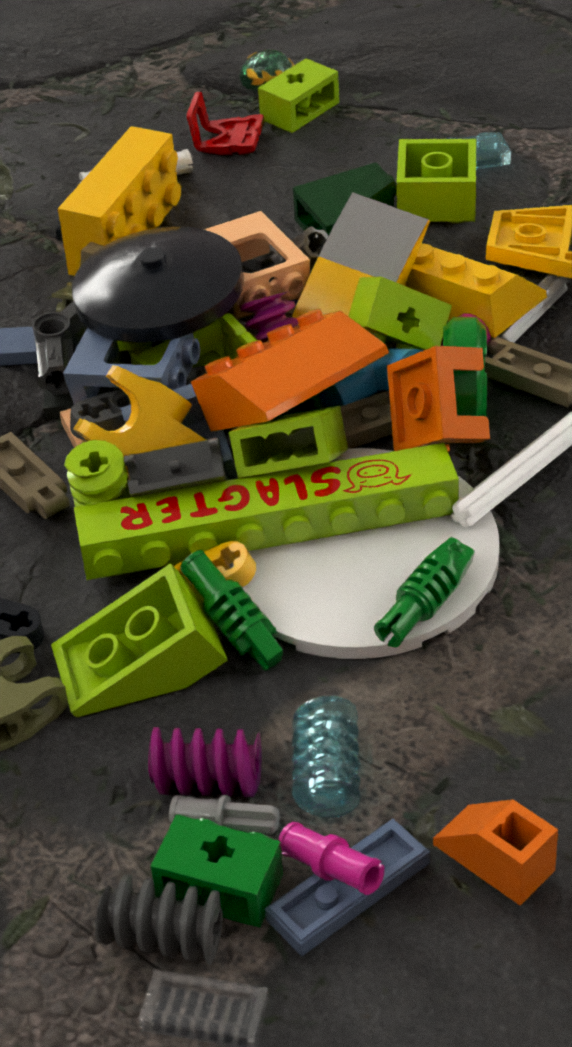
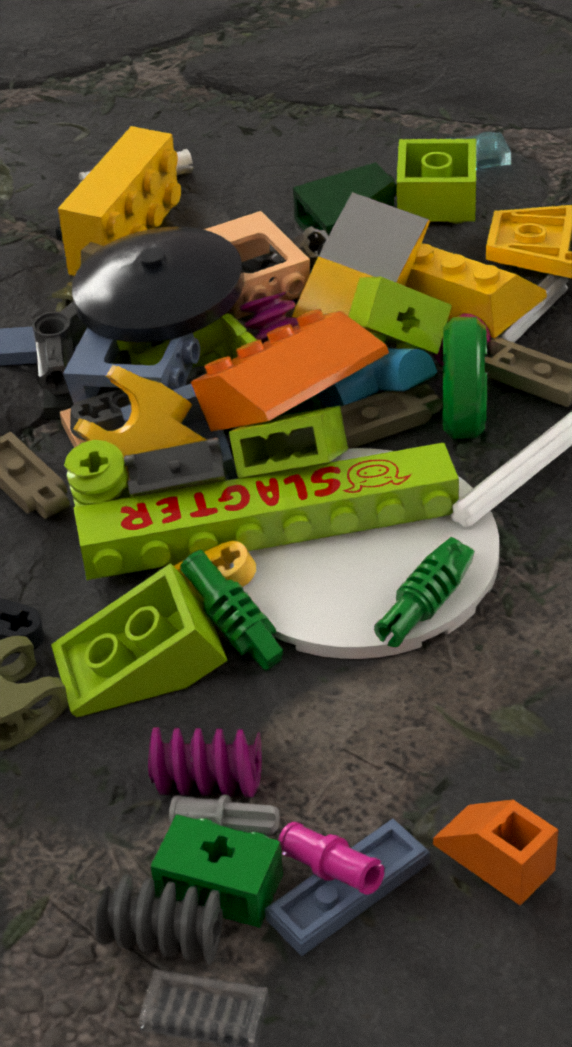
red piece [187,92,265,155] -> none
clear green hair [239,49,294,91] -> none
lime brick [258,58,339,133] -> none
clear light blue piece [292,696,361,818] -> none
orange panel [387,346,490,452] -> none

